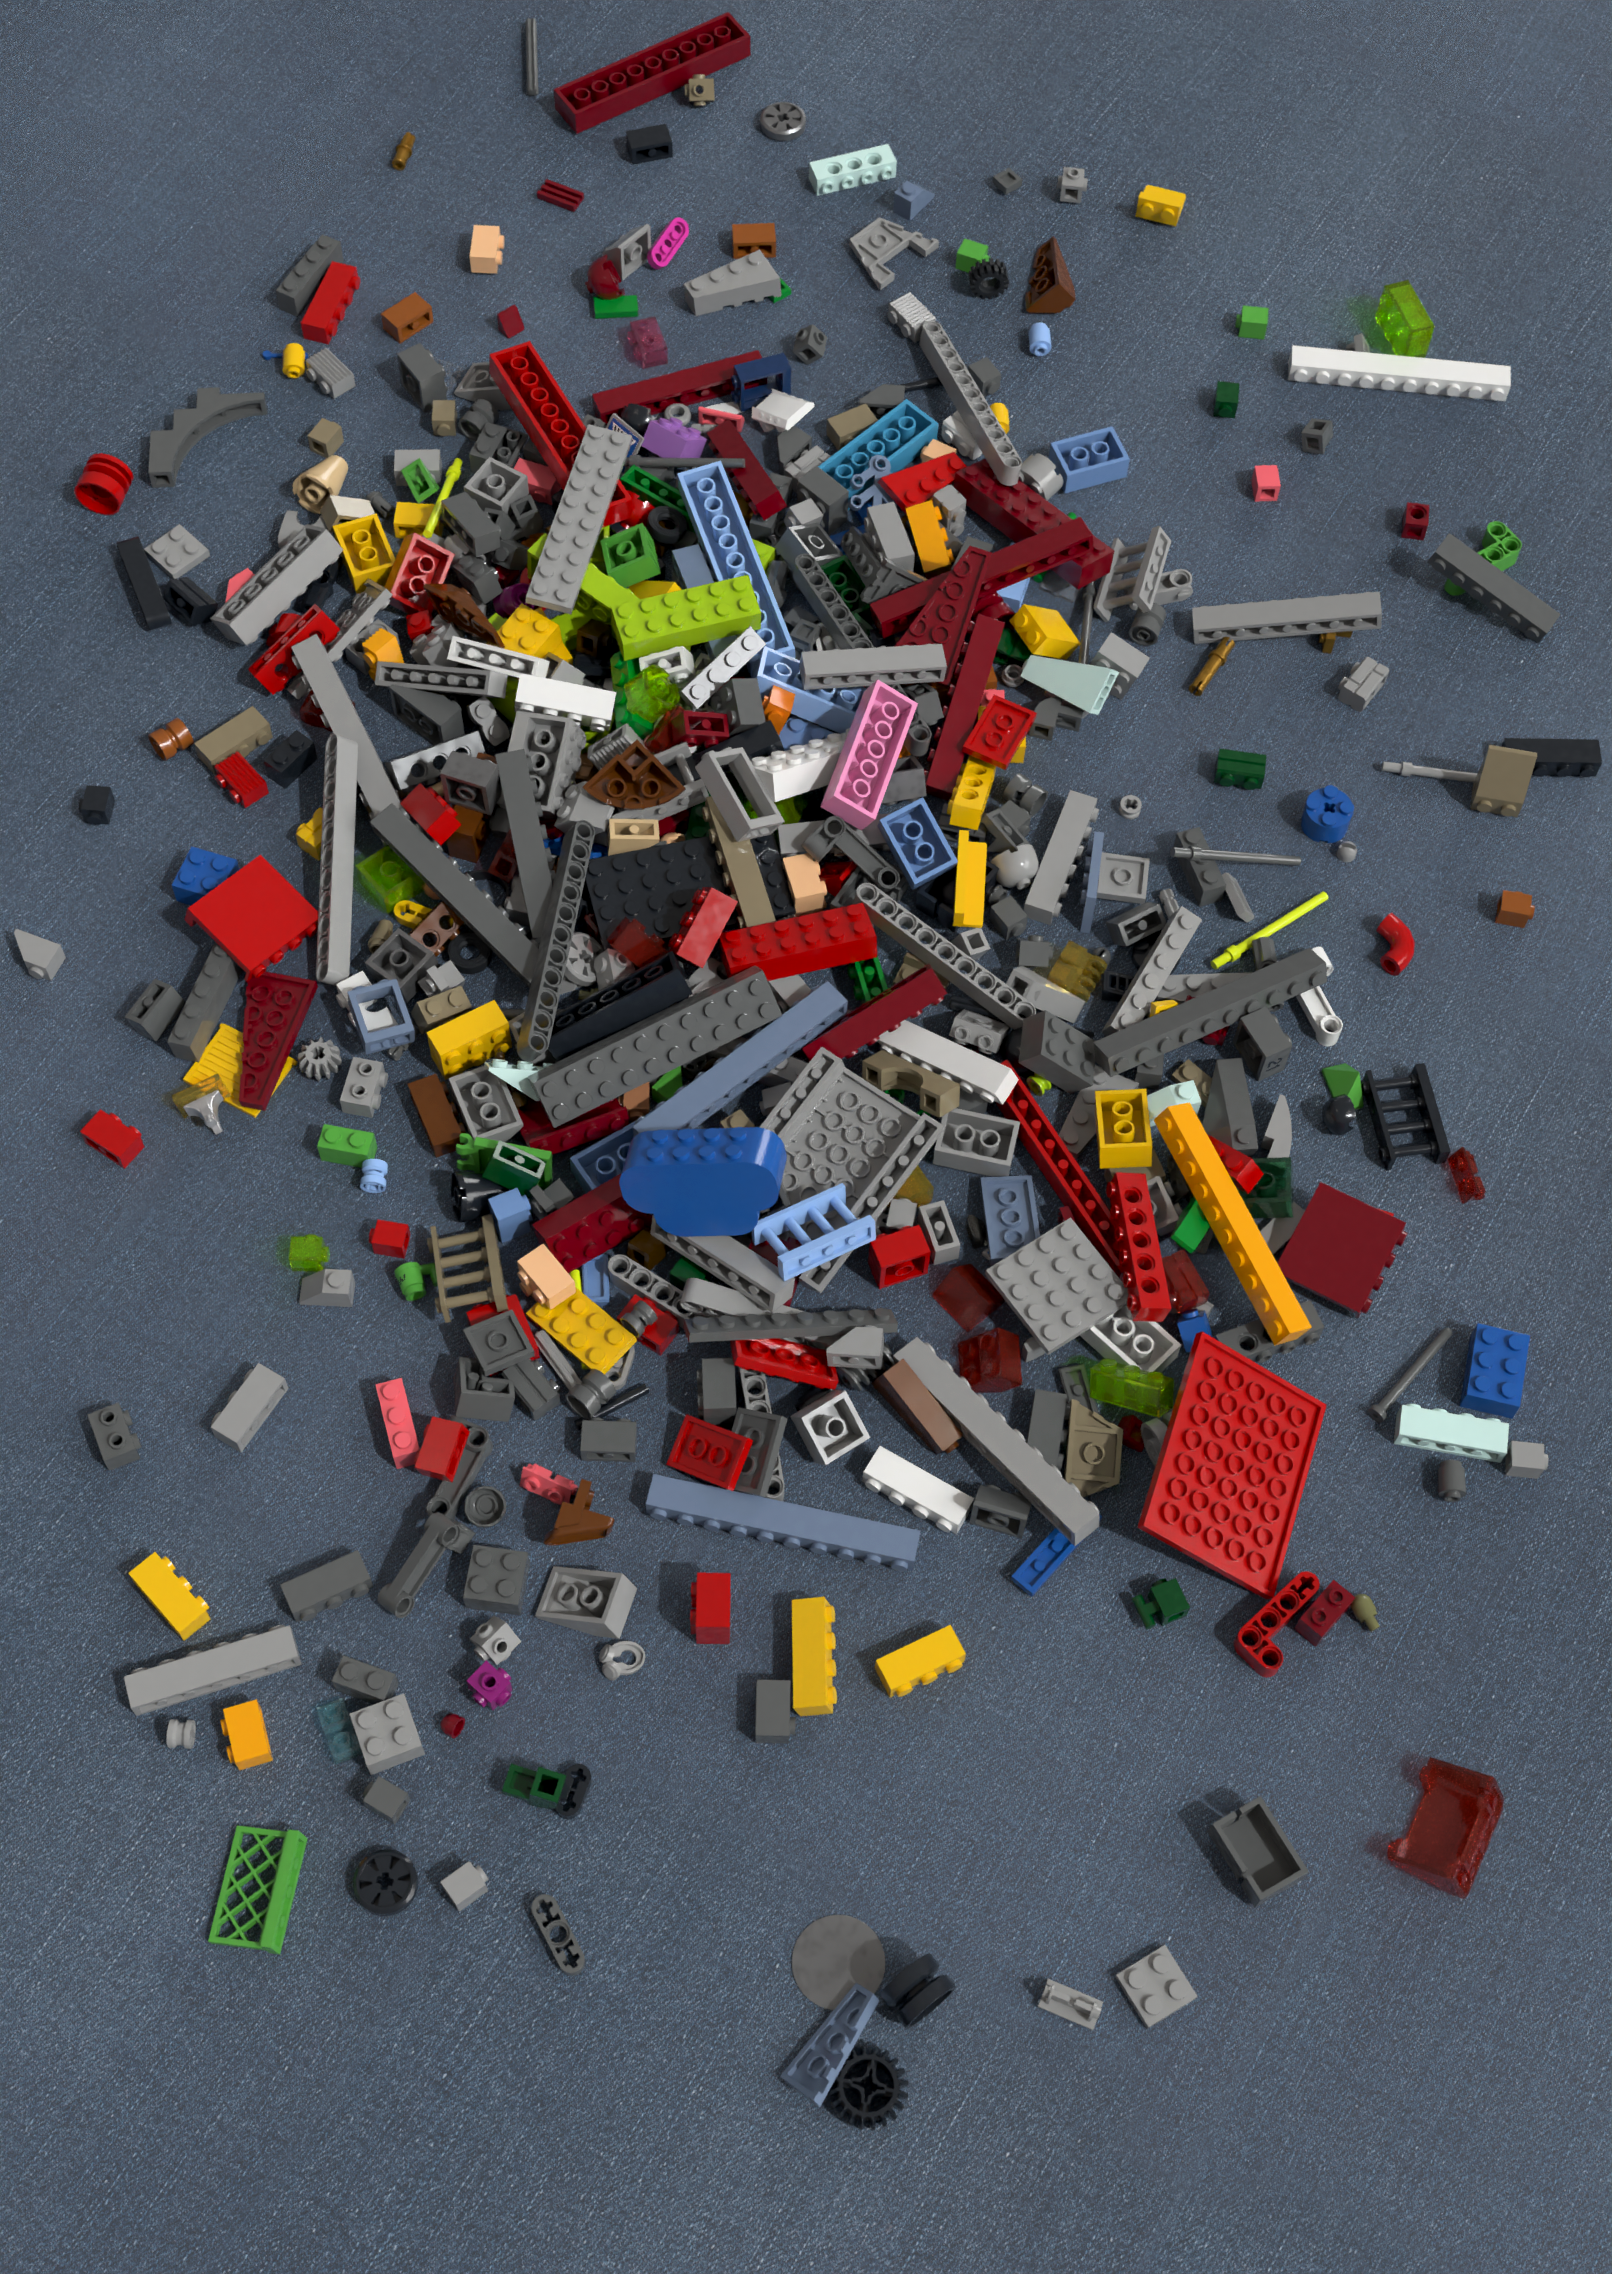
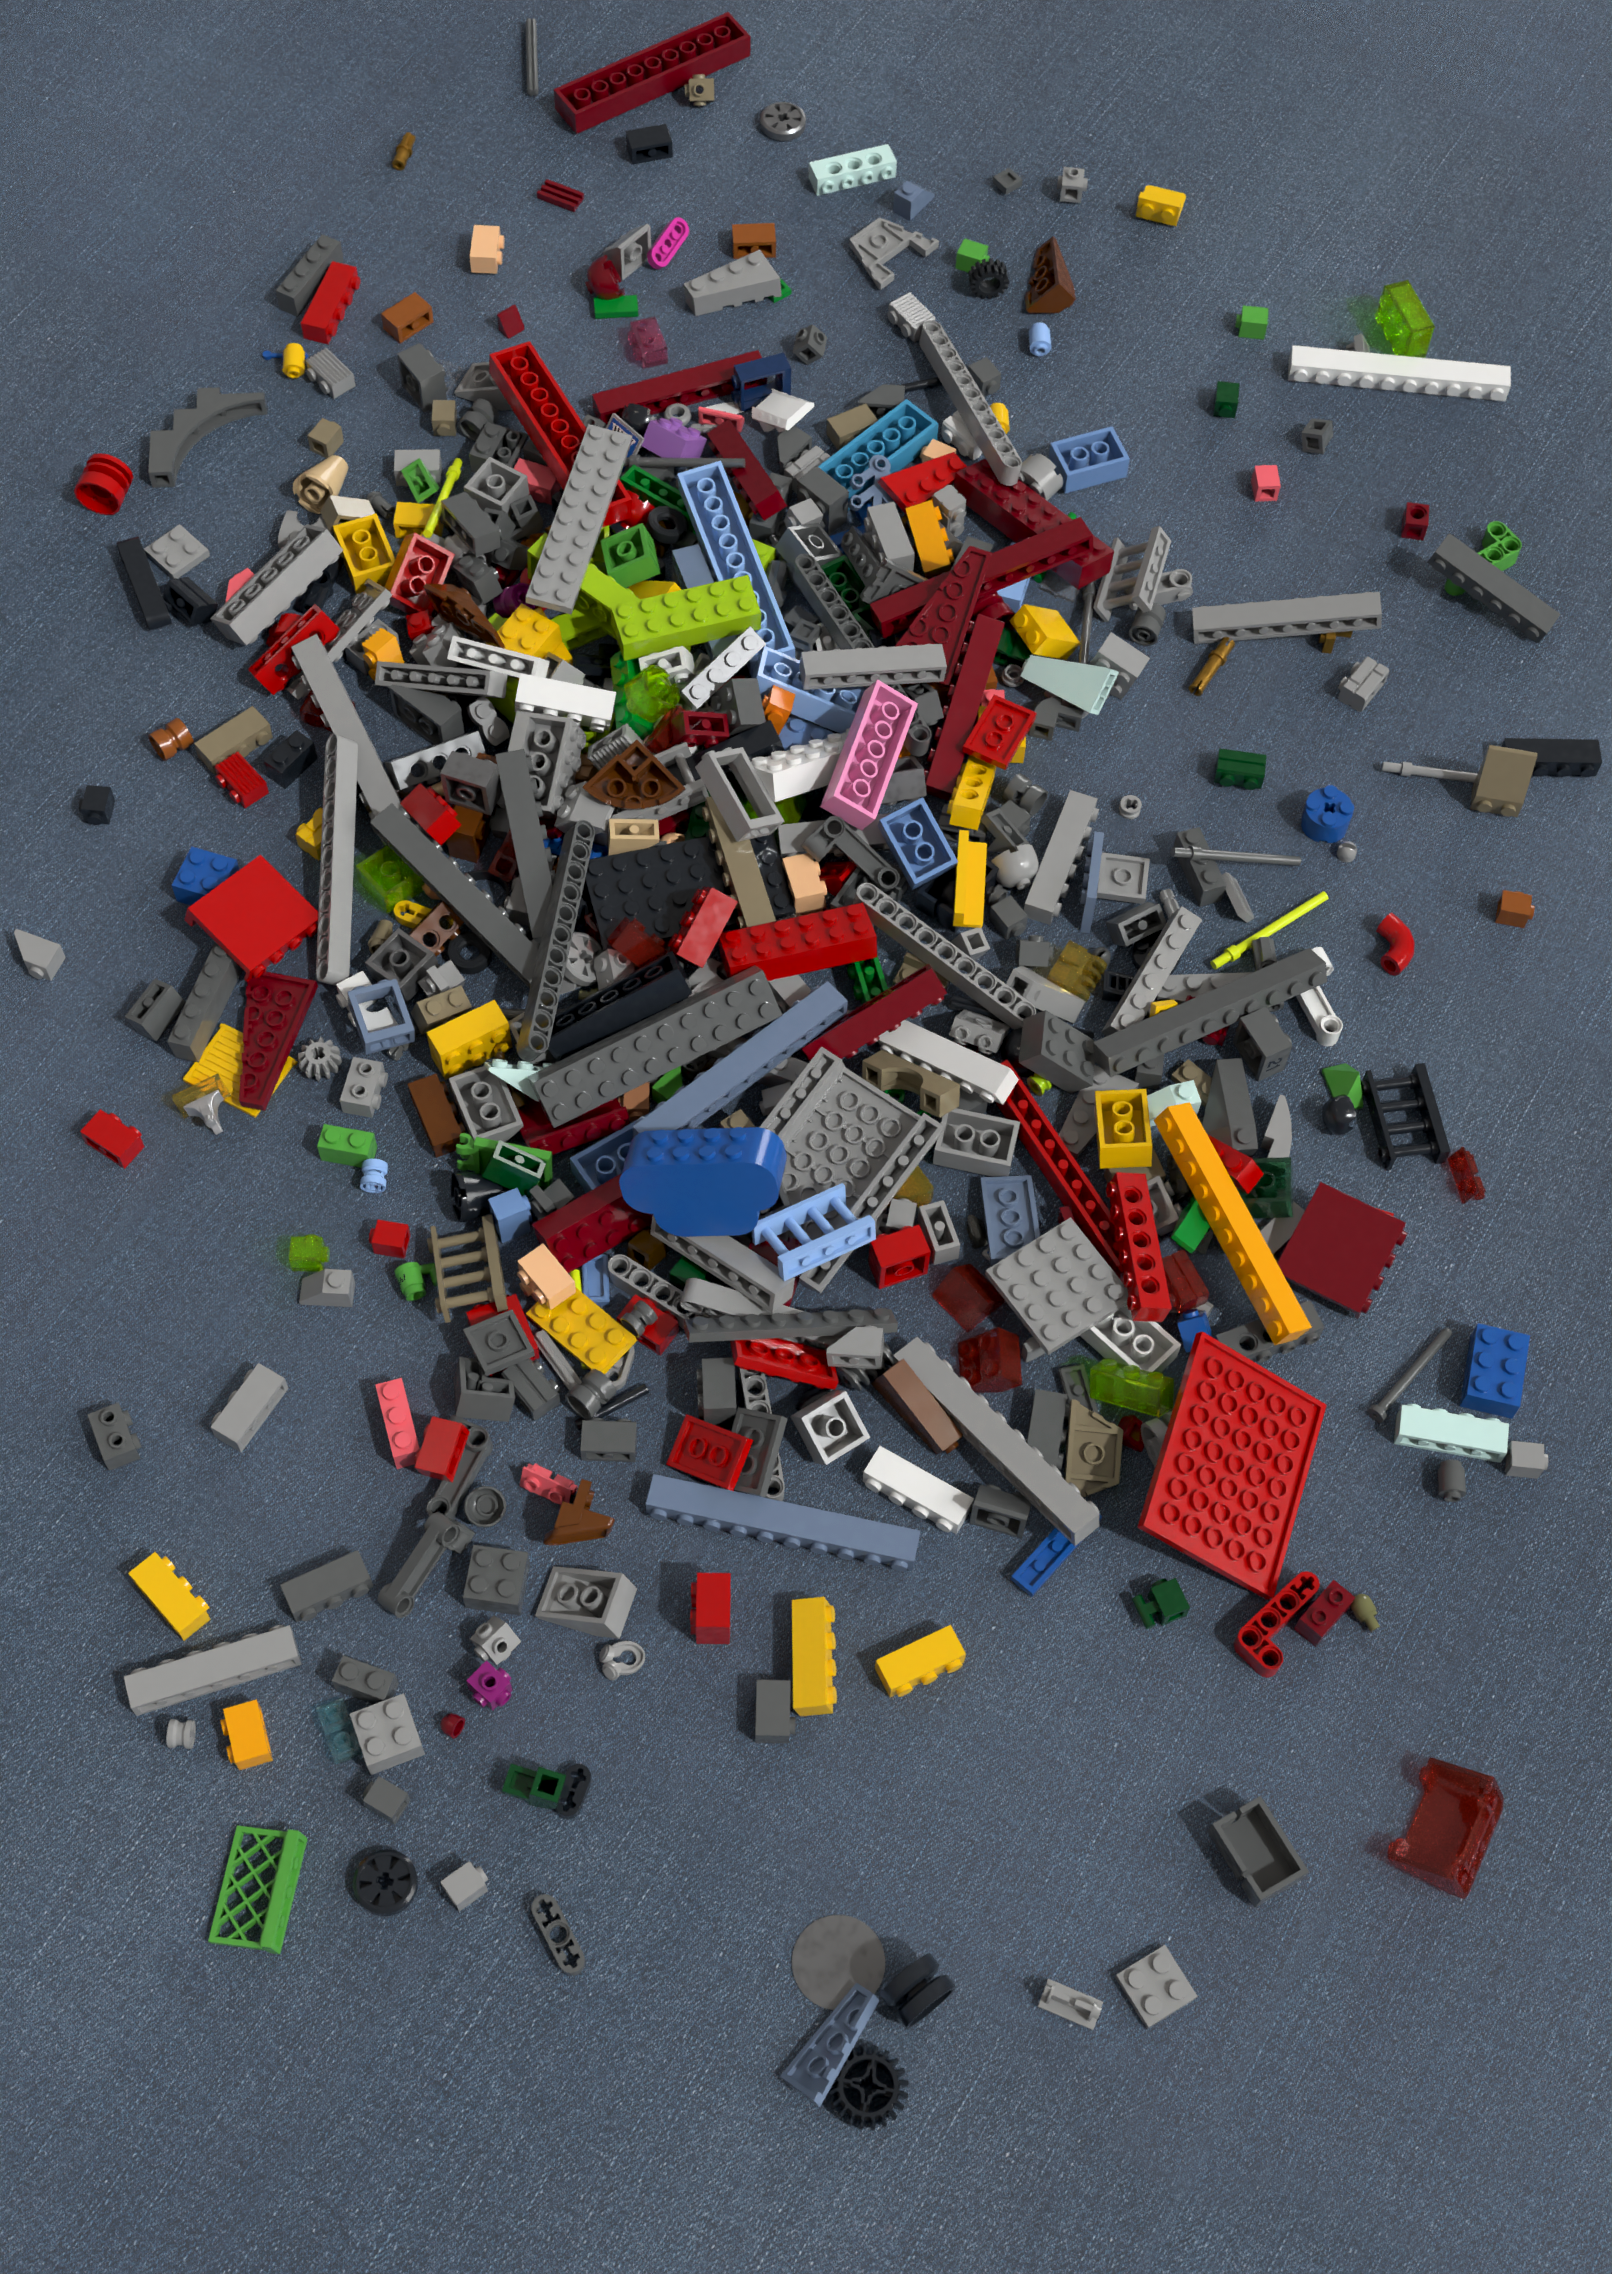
dark brown brick [577,619,613,658] -> none

